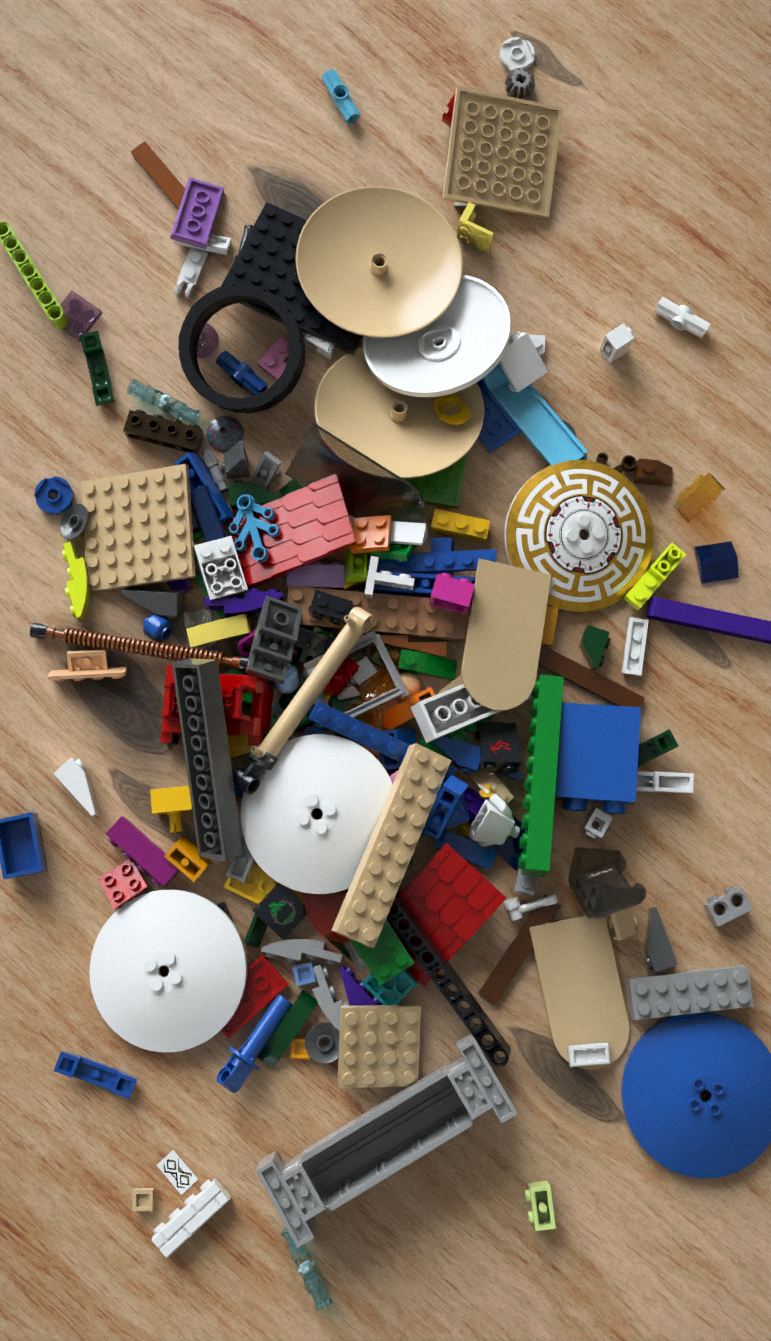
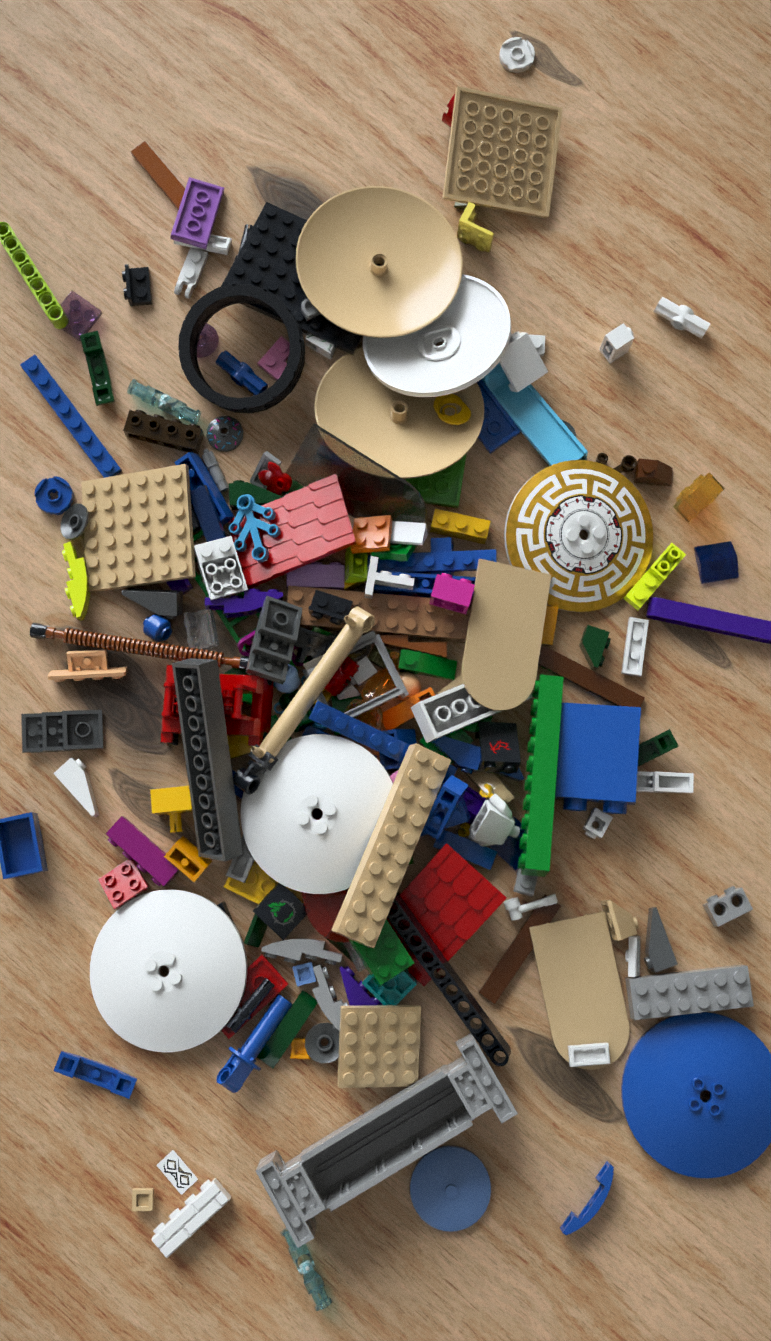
light yellow slope [186,614,251,647] -> none
dark grey slope [221,441,250,479] -> none
medium azure piece [321,69,360,124] -> none
light grey gear [505,67,535,100] -> none
yellowish green brick [525,1181,556,1231] -> none
clear smoke windscreen [568,847,646,919] -> none
none -> blue plate [20,355,122,478]
none -> dark grey slope [21,710,103,753]
none -> black bracket [122,264,152,306]
none -> black pin [227,977,275,1033]
none -> red plate [258,462,292,495]
none -> light grey tile [301,298,320,321]
none -> medium blue dish [410,1145,491,1232]
none -> blue slope [560,1161,614,1235]
none -> white plate [625,936,640,977]

